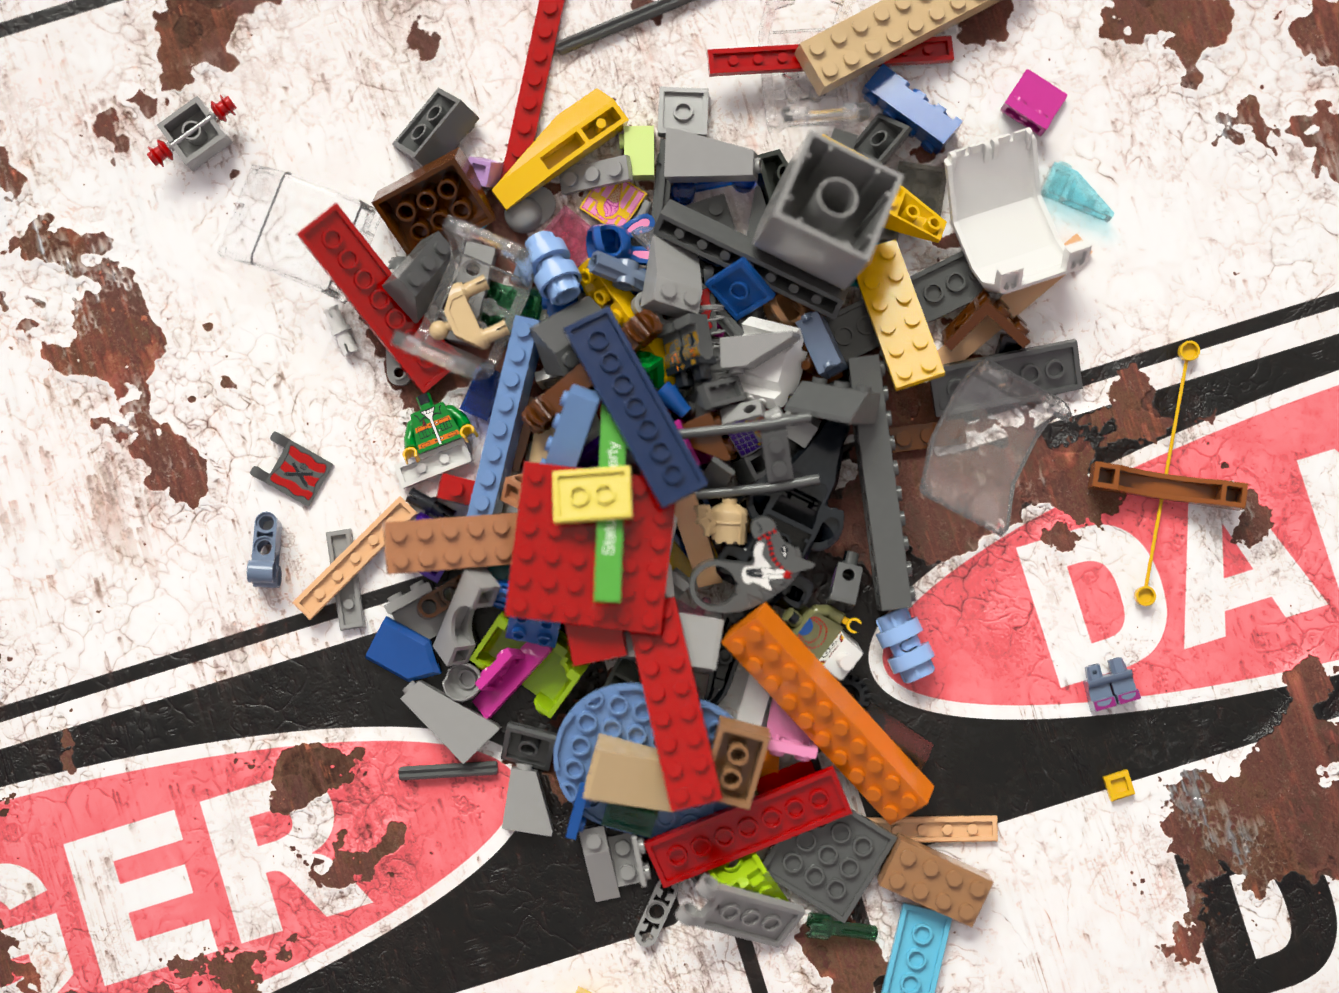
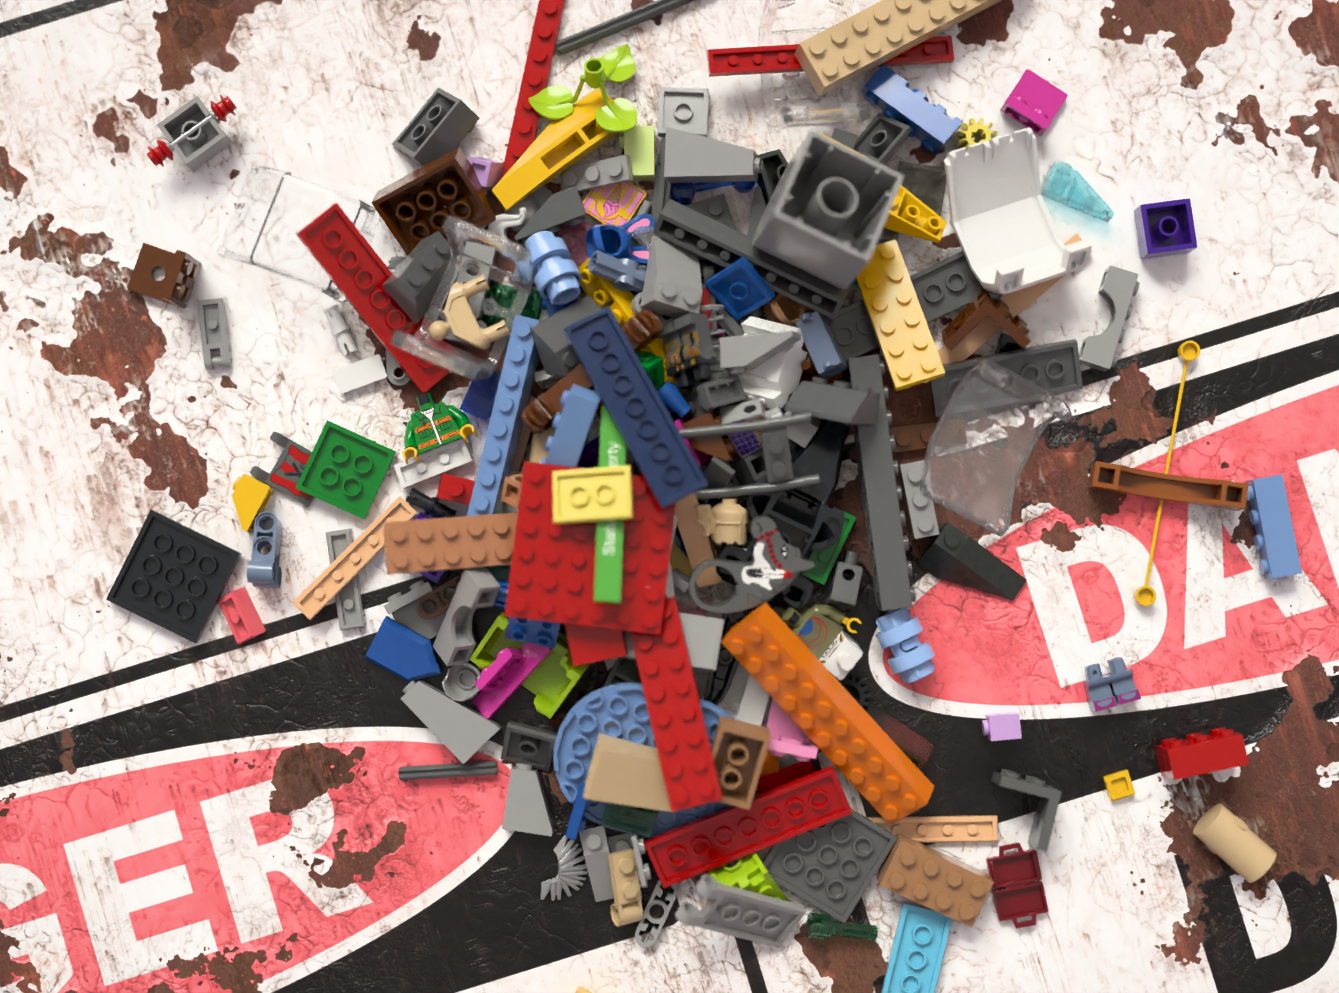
none -> black plate [106,510,242,643]
none -> reddish brown bracket [127,243,201,309]
none -> light grey plate [197,298,232,370]
none -> coral slope [218,587,266,645]
none -> yellow slope [232,473,275,533]
none -> green plate [295,420,396,520]
none -> white tile [333,354,388,395]
none -> white piece [487,207,527,252]
none -> dark grey slope [515,186,587,246]
none -> lime plant [529,44,637,132]
none -> light grey hair [540,835,588,901]
none -> tan plate [608,848,643,927]
none -> green plate [801,507,856,585]
none -> light grey brick [898,460,939,540]
none -> pearl dark grey wedge [916,522,1027,600]
none -> light yellow gear [956,117,998,152]
none -> lavender brick [982,712,1022,741]
none -> dark red piece [986,842,1049,929]
none -> dark grey bracket [991,769,1062,851]
none -> light grey arch [1079,265,1140,372]
none -> dark purple brick [1133,198,1198,259]
none -> red brick [1155,727,1249,780]
none -> tan piece [1193,803,1277,883]
none -> medium blue brick [1246,474,1302,579]

